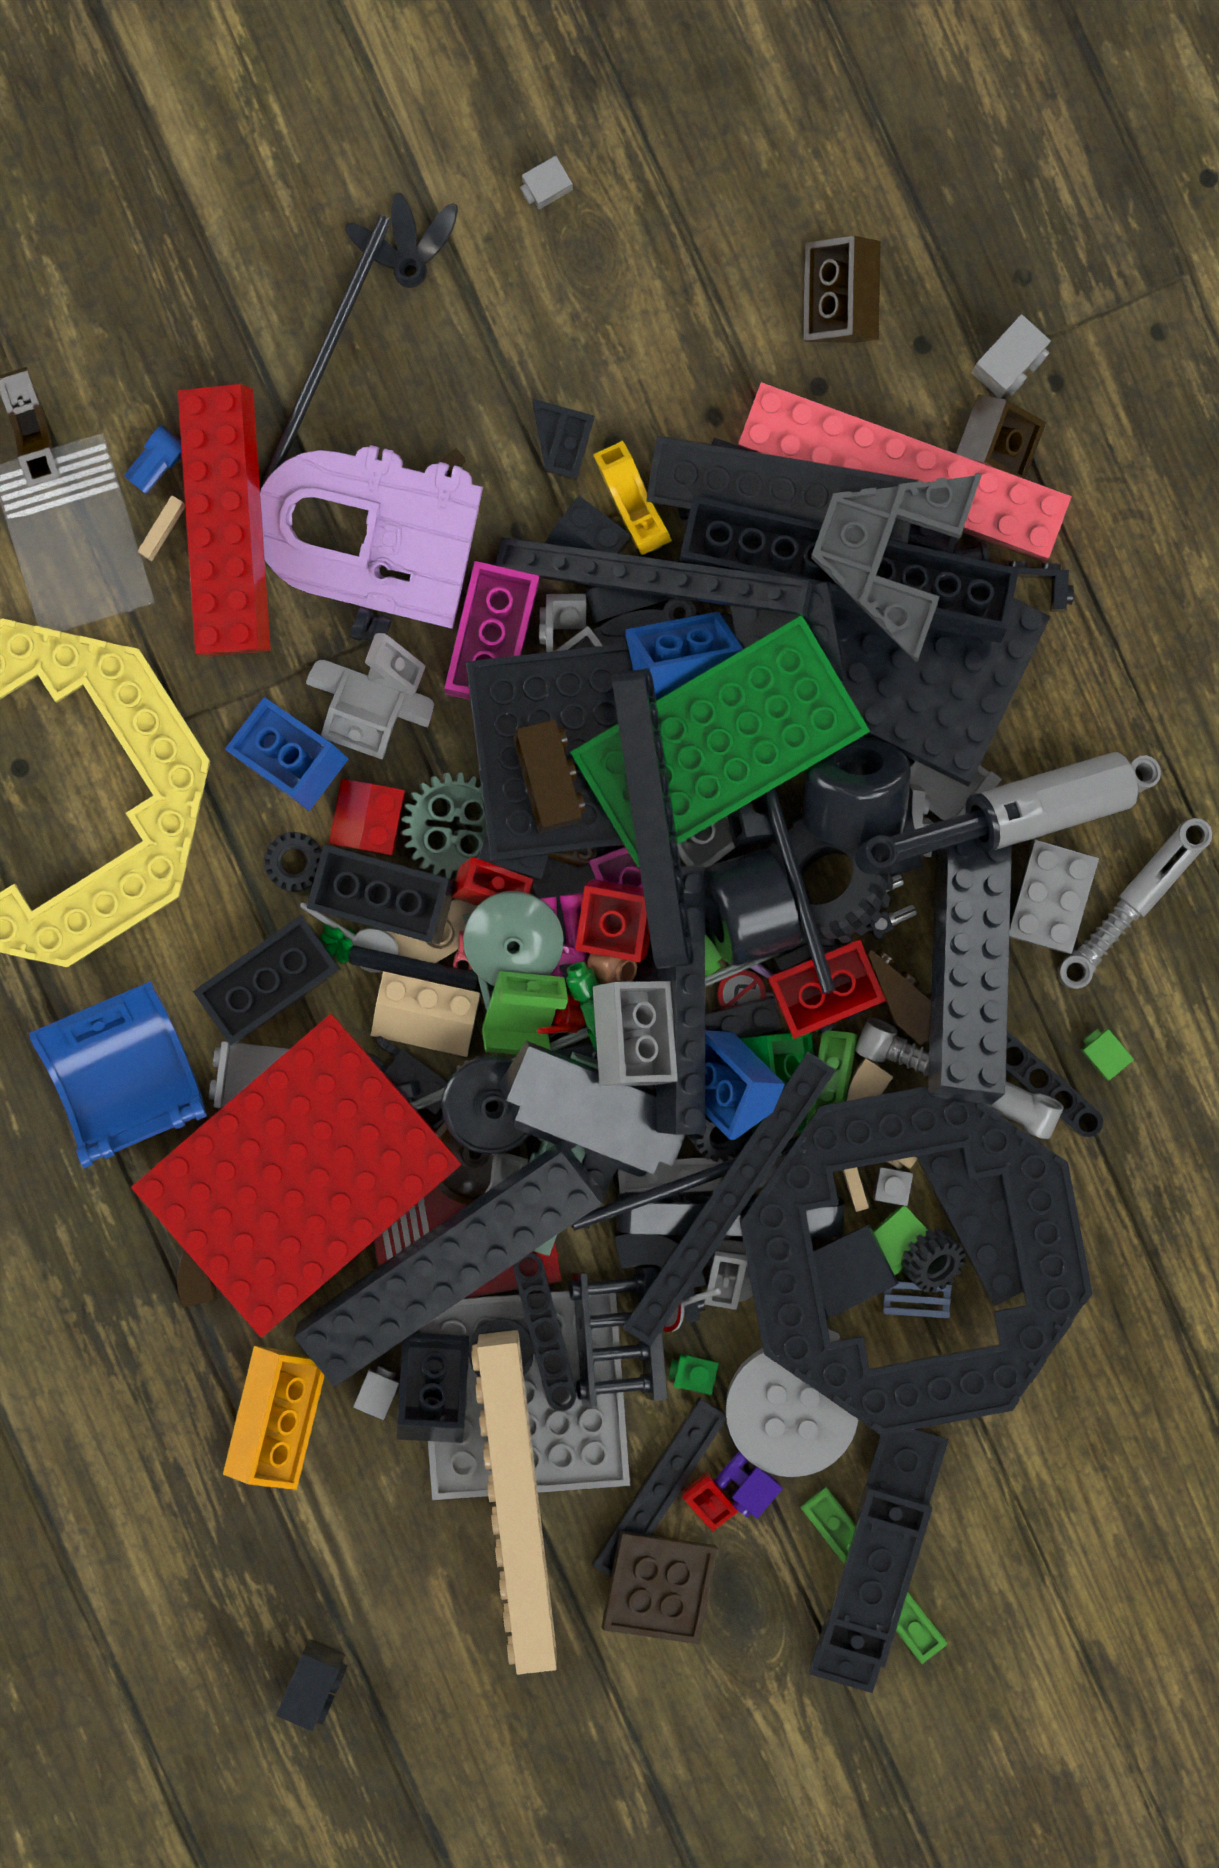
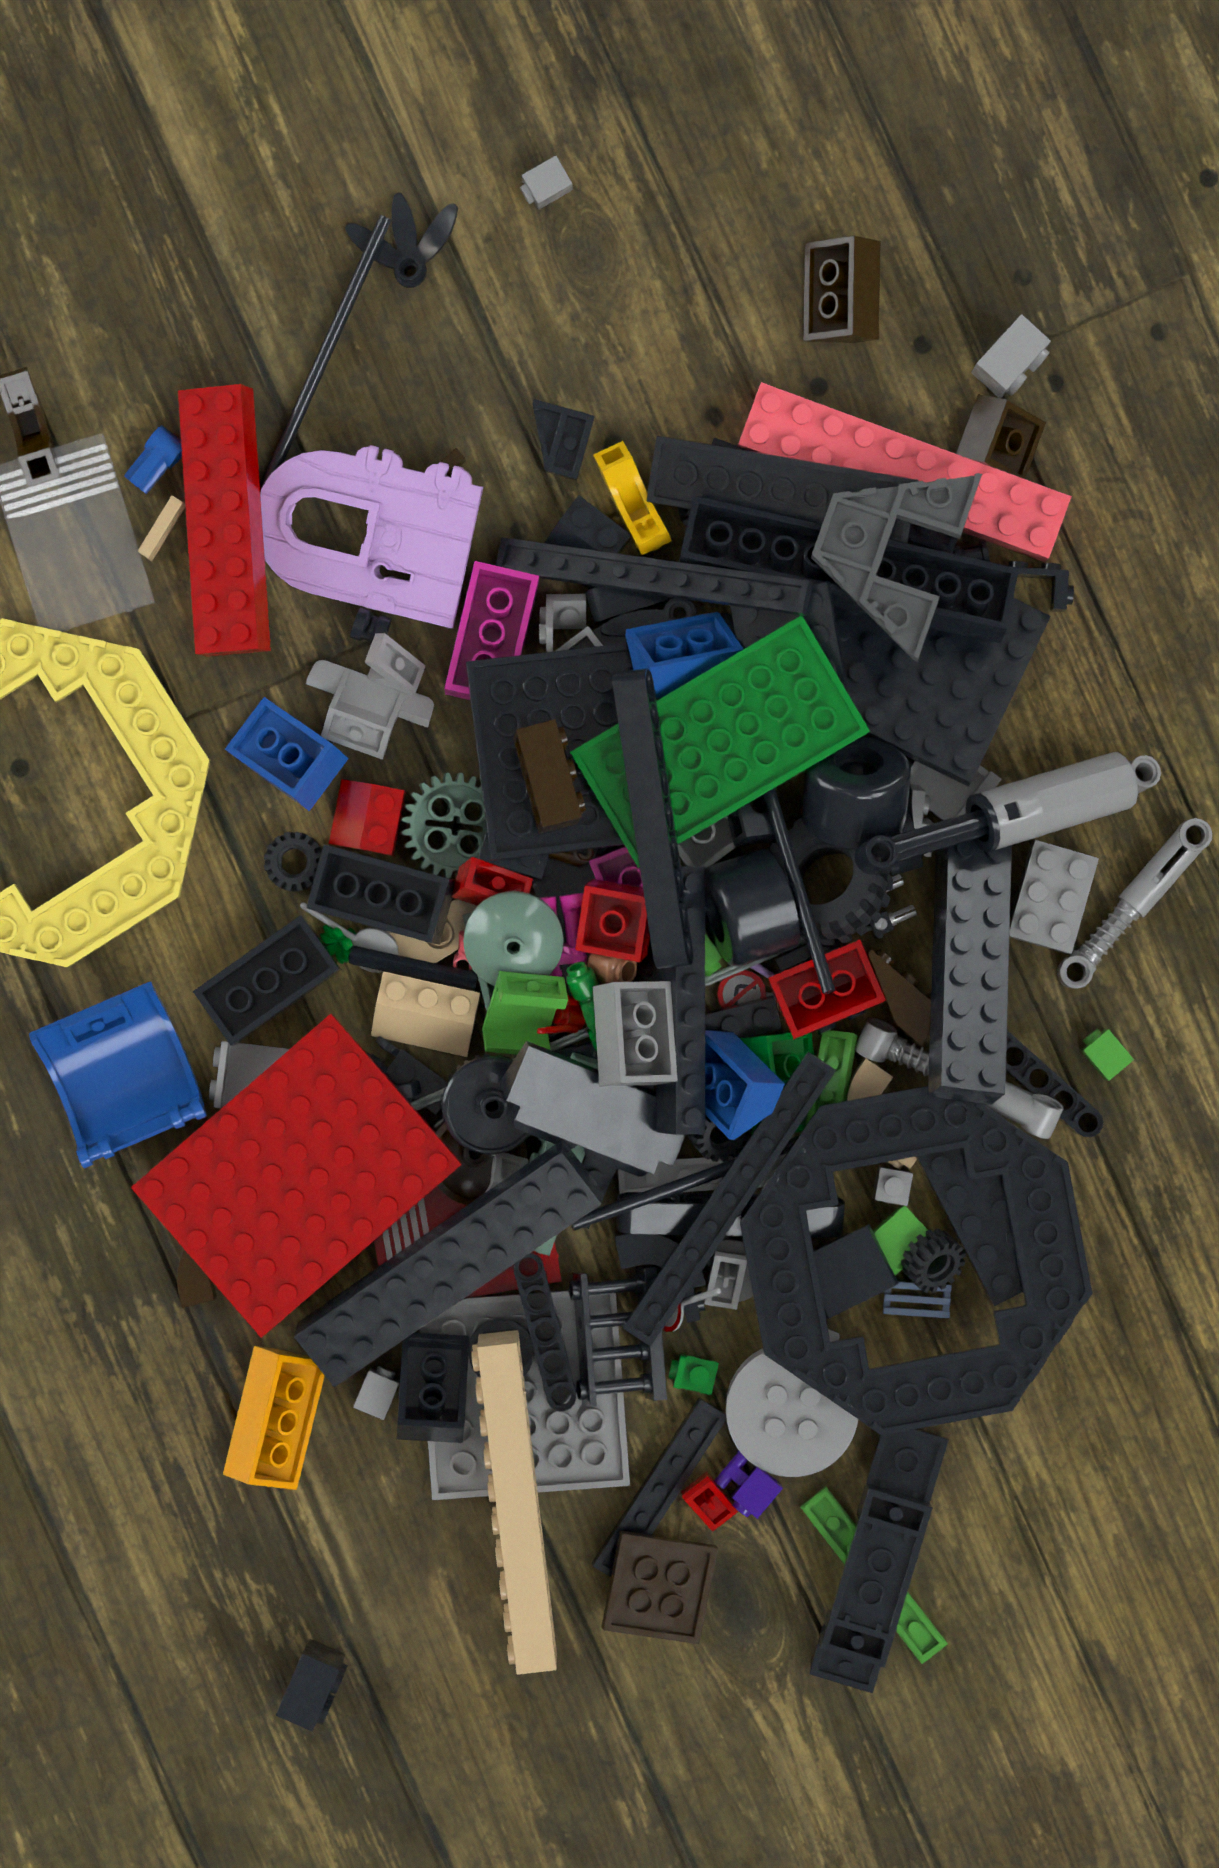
tan tile [842,1167,869,1212] -> none

